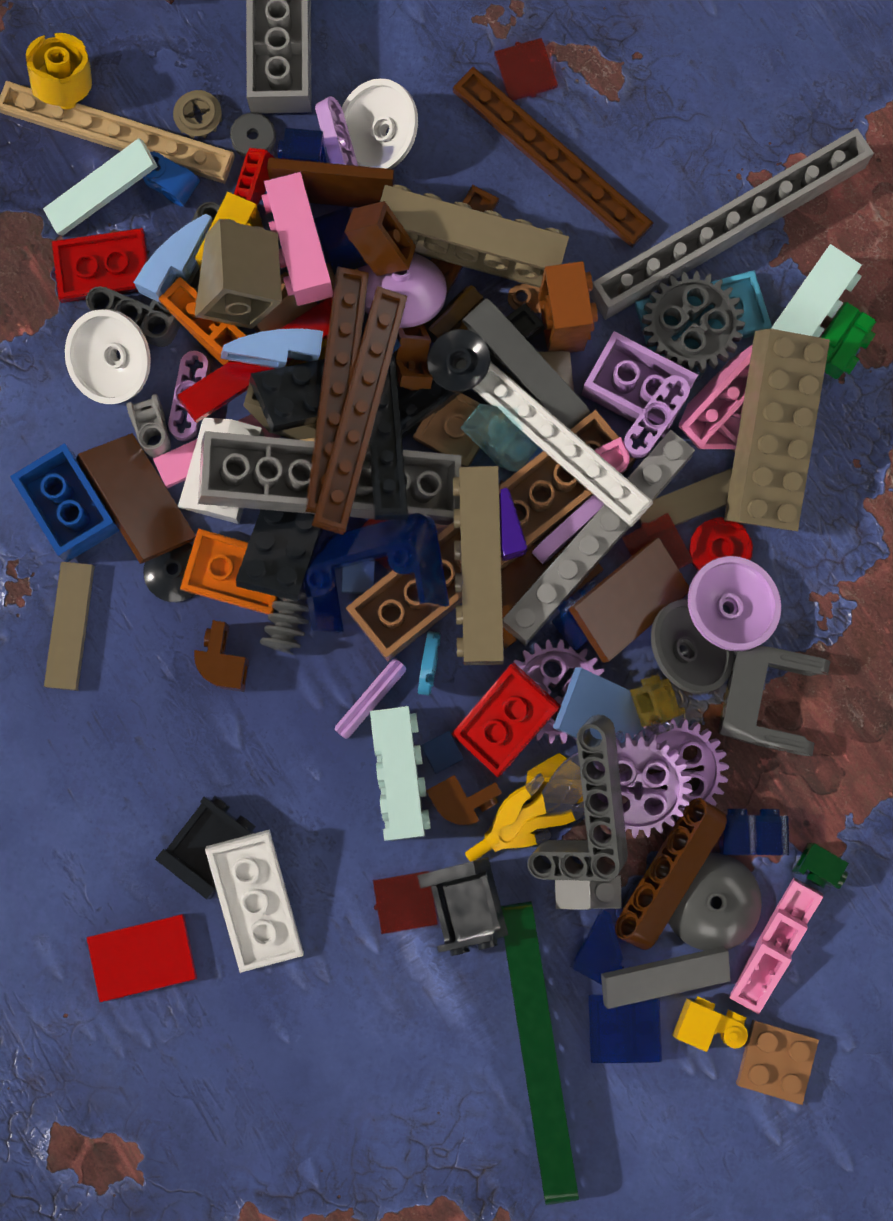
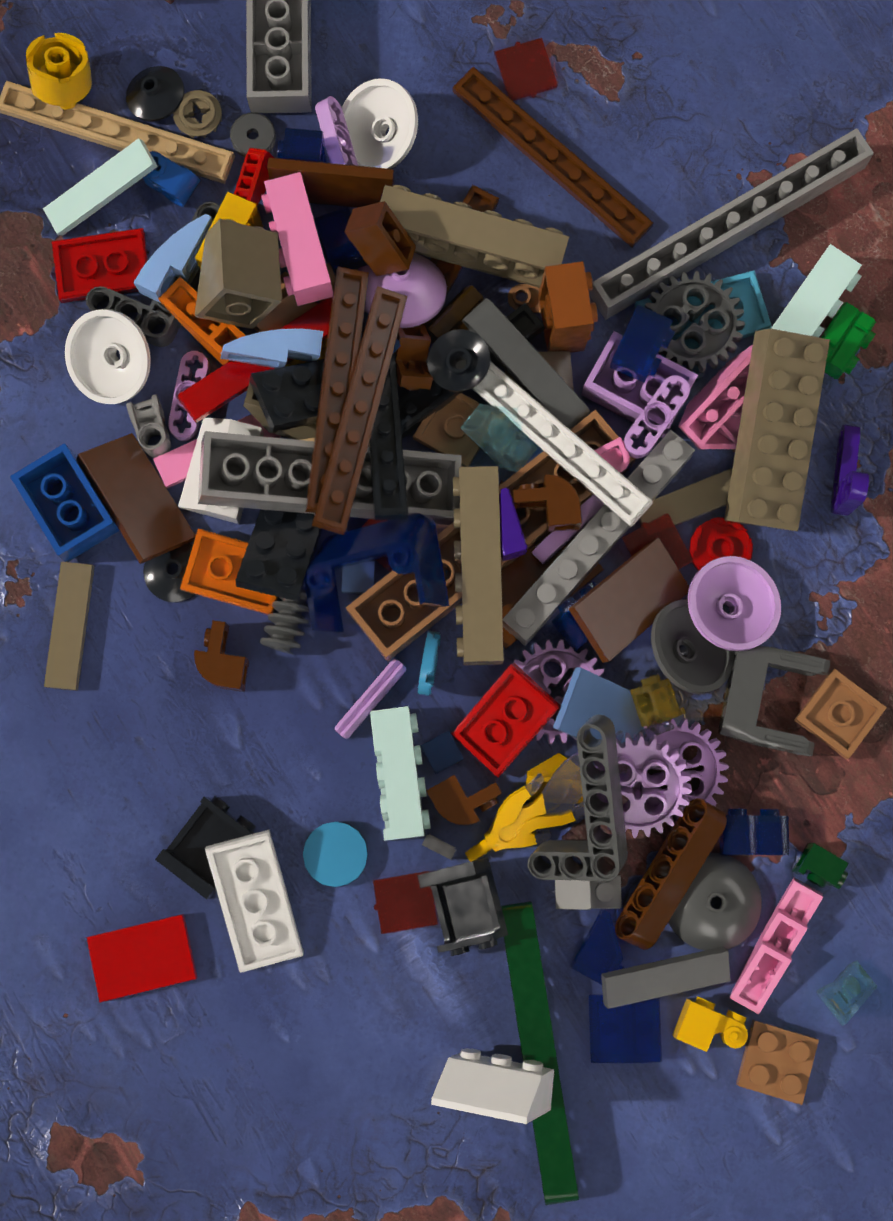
none -> black dish [126,66,184,122]
none -> dark azure tile [303,822,368,887]
none -> flat silver tile [422,834,456,860]
none -> white slope [431,1048,554,1124]
none -> reddish brown brick [512,474,582,532]
none -> clear blue brick [610,305,675,383]
none -> medium nougat plate [794,668,887,759]
none -> clear light blue slope [816,960,878,1026]
none -> dark purple beam [831,425,869,516]

